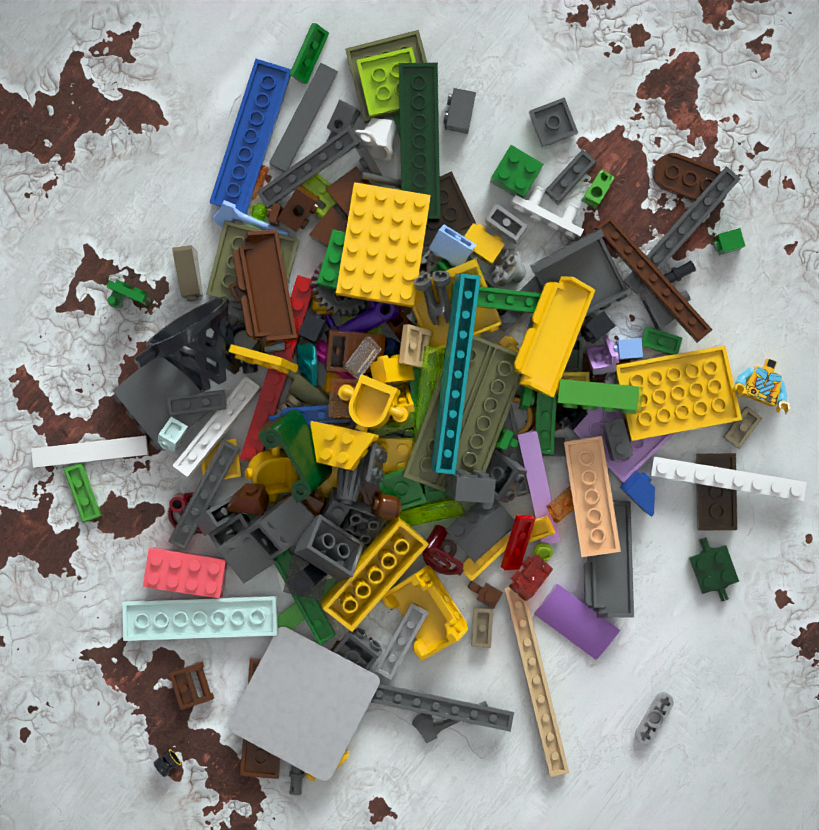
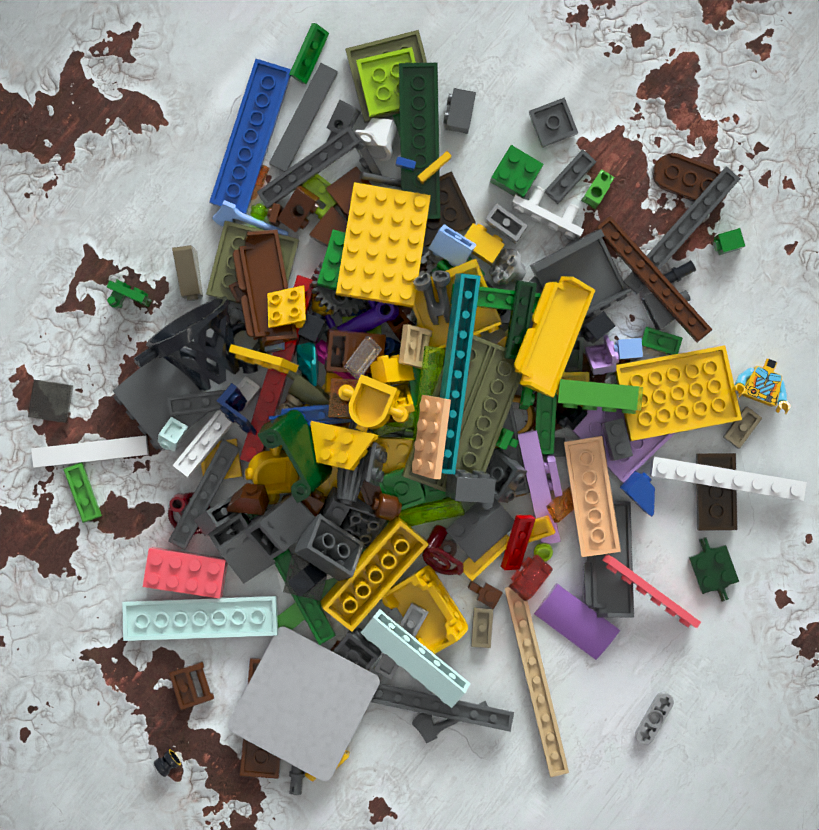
none -> clear smoke tile [28,379,73,423]
none -> dark blue bracket [217,383,257,435]
none -> yellow hinge [267,285,306,328]
none -> light aqua brick [361,609,470,708]
none -> blue tile [395,157,416,171]
none -> light nougat plate [412,395,451,479]
none -> yellow tile [417,151,451,183]
none -> dark green tile [504,280,537,360]
none -> lavender plate [544,454,563,497]
none -> coral plate [602,554,701,628]

